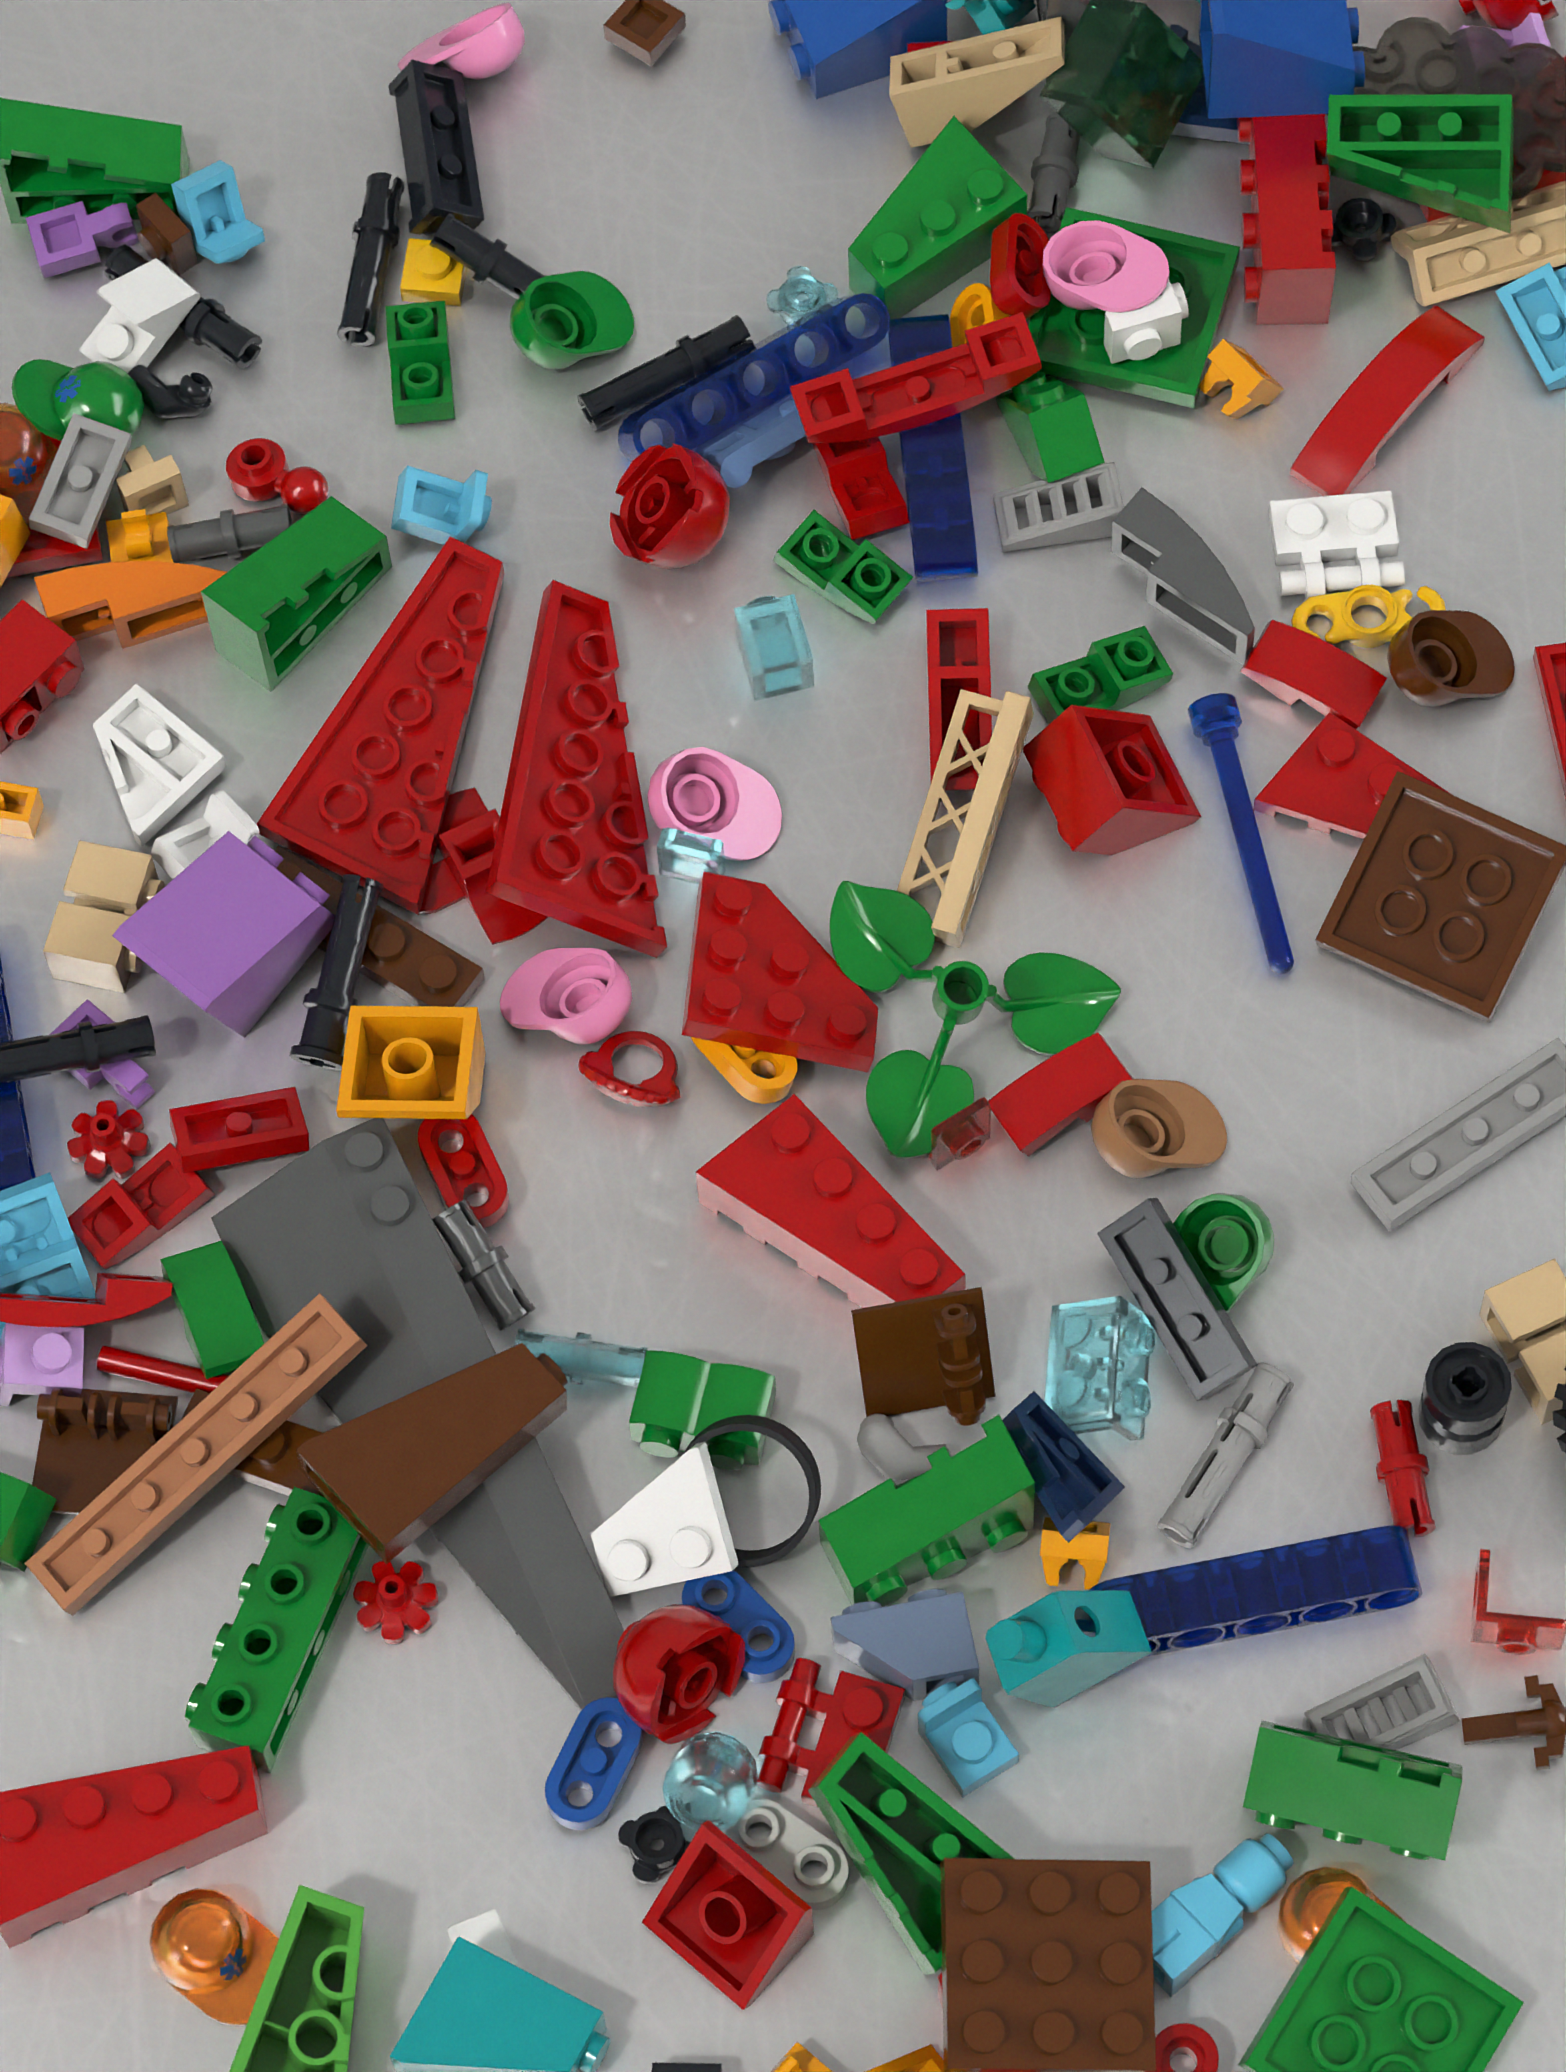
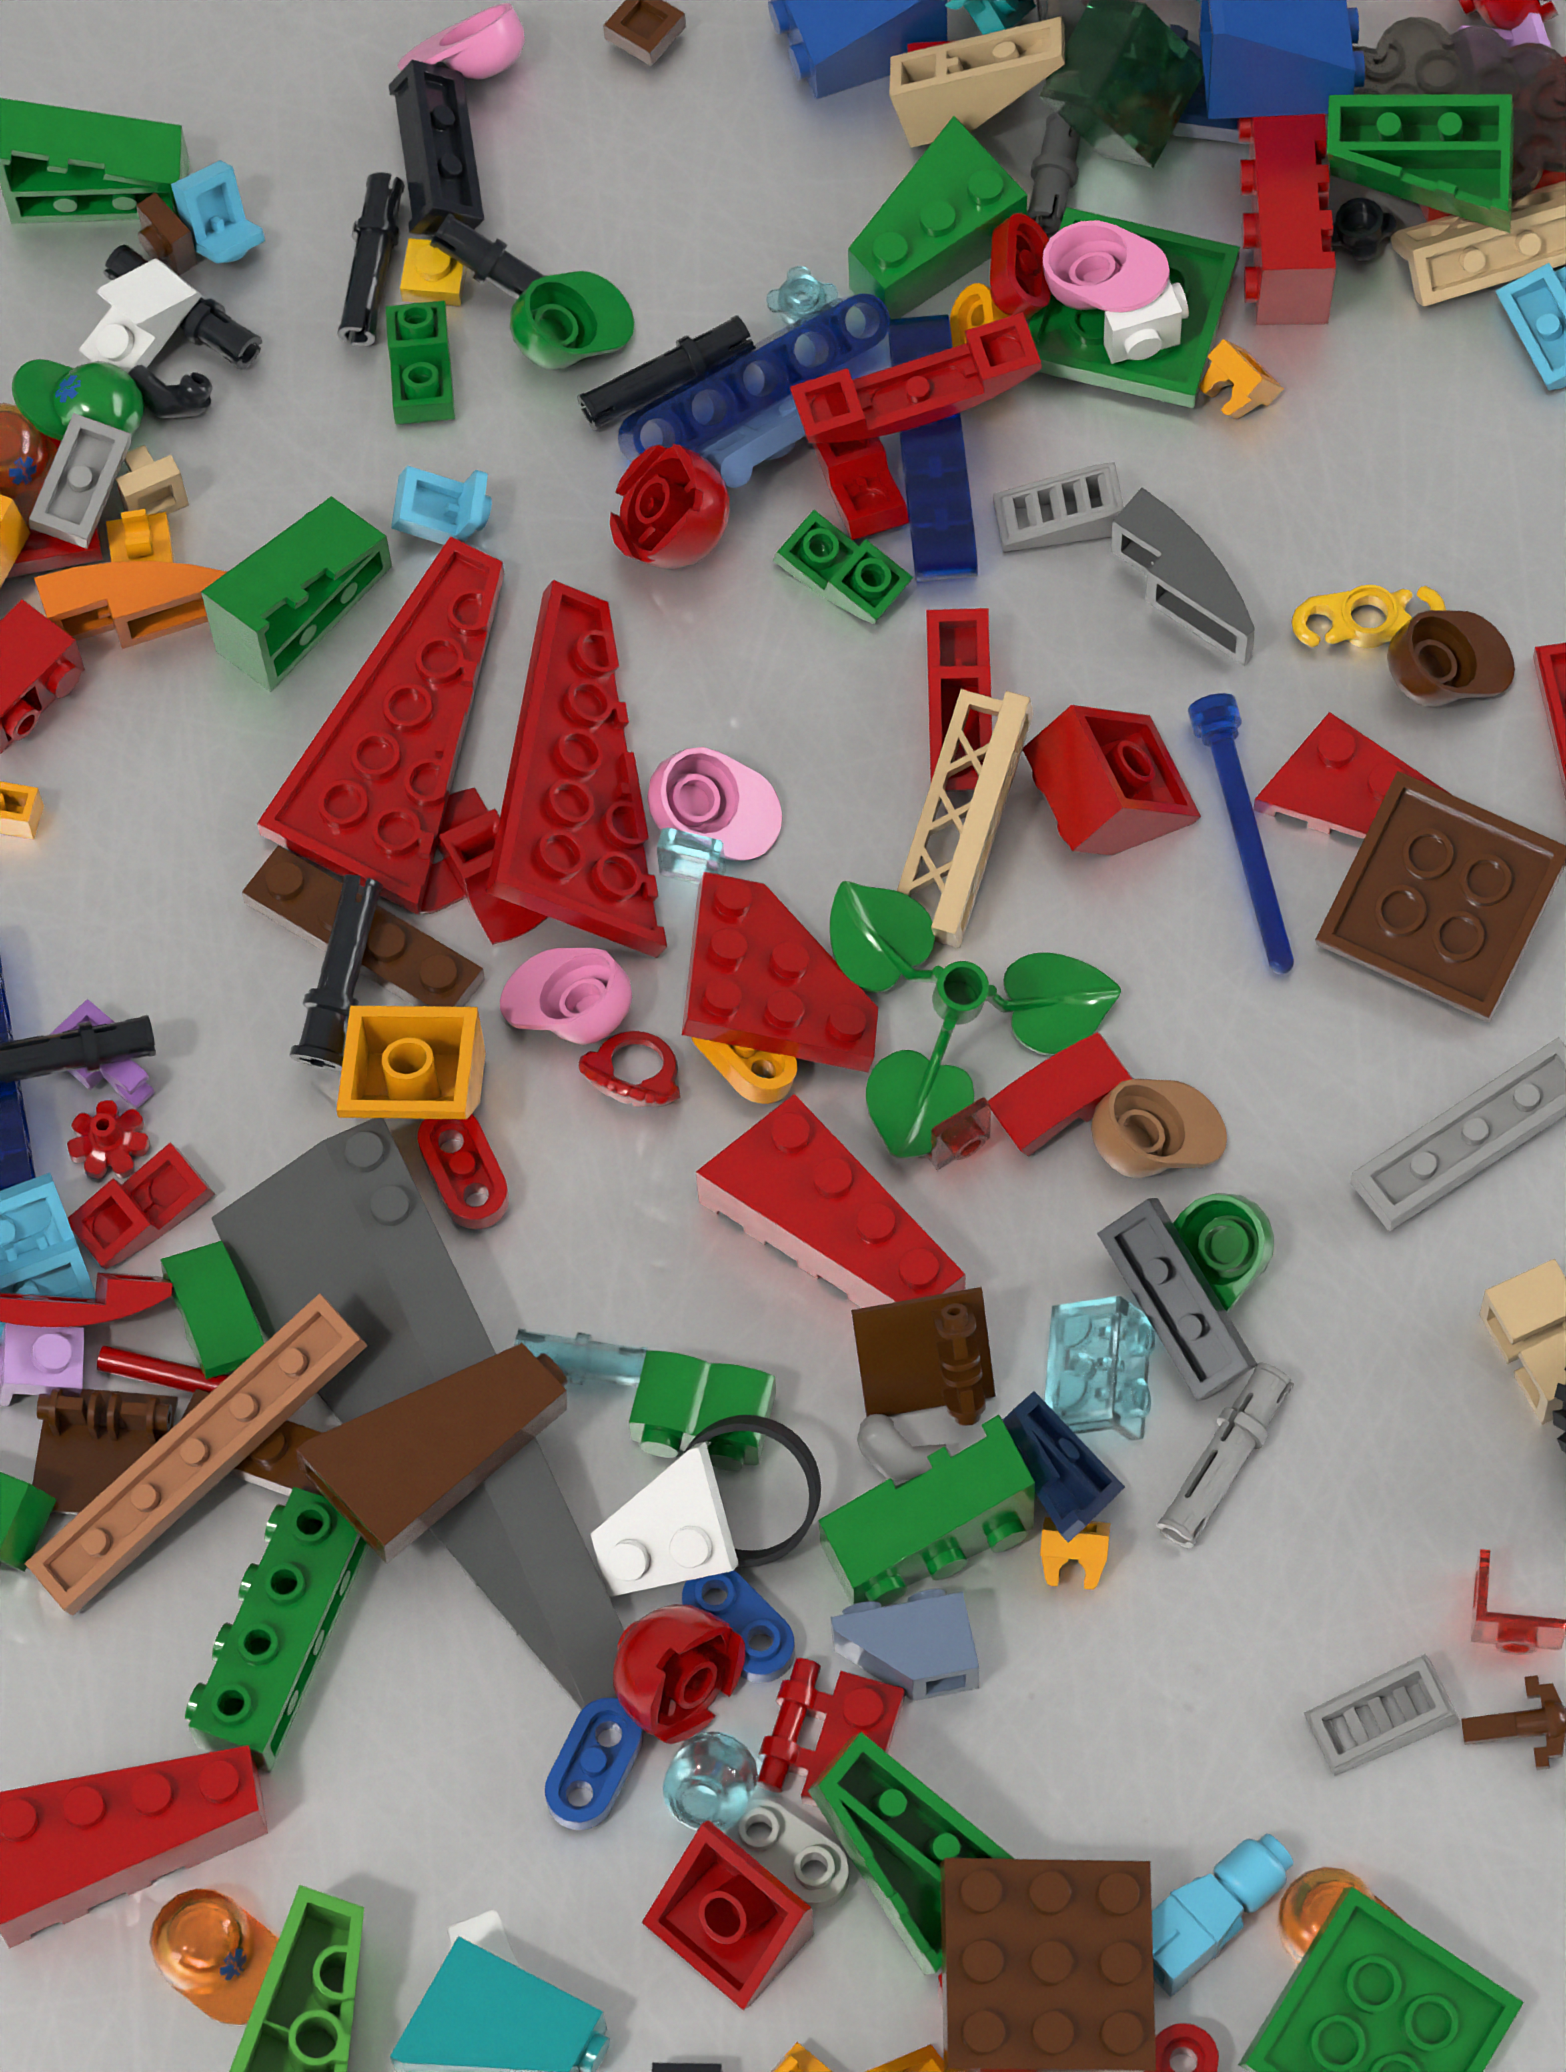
medium lavender plate [26,201,139,279] -> none
tan piece [43,840,165,993] -> none
white wing [93,683,227,847] -> none
medium lavender slope [112,831,335,1038] -> none
white bracket [150,790,259,879] -> none
dark grey pin [167,503,293,563] -> none
red plate [169,1087,309,1173] -> none
red plate [226,438,329,515] -> none
red plant [353,1560,438,1645] -> none
dark grey pin [432,1198,536,1331] -> none
black plate [618,1806,690,1884] -> none
clear light blue brick [734,594,814,701] -> none
medium azure bracket [918,1678,1019,1798] -> none
teal torso [985,1590,1152,1708] -> none
green slope [995,372,1105,483] -> none
green slope [1028,626,1174,724] -> none
clear blue beam [1089,1526,1423,1657] -> none
red slope [1240,620,1387,729] -> none
green wedge [1243,1720,1463,1861] -> none
white plate [1269,491,1405,600] -> none
red slope [1290,305,1485,496] -> none
red pin [1370,1400,1436,1539] -> none
black wheel [1418,1342,1512,1455] -> none

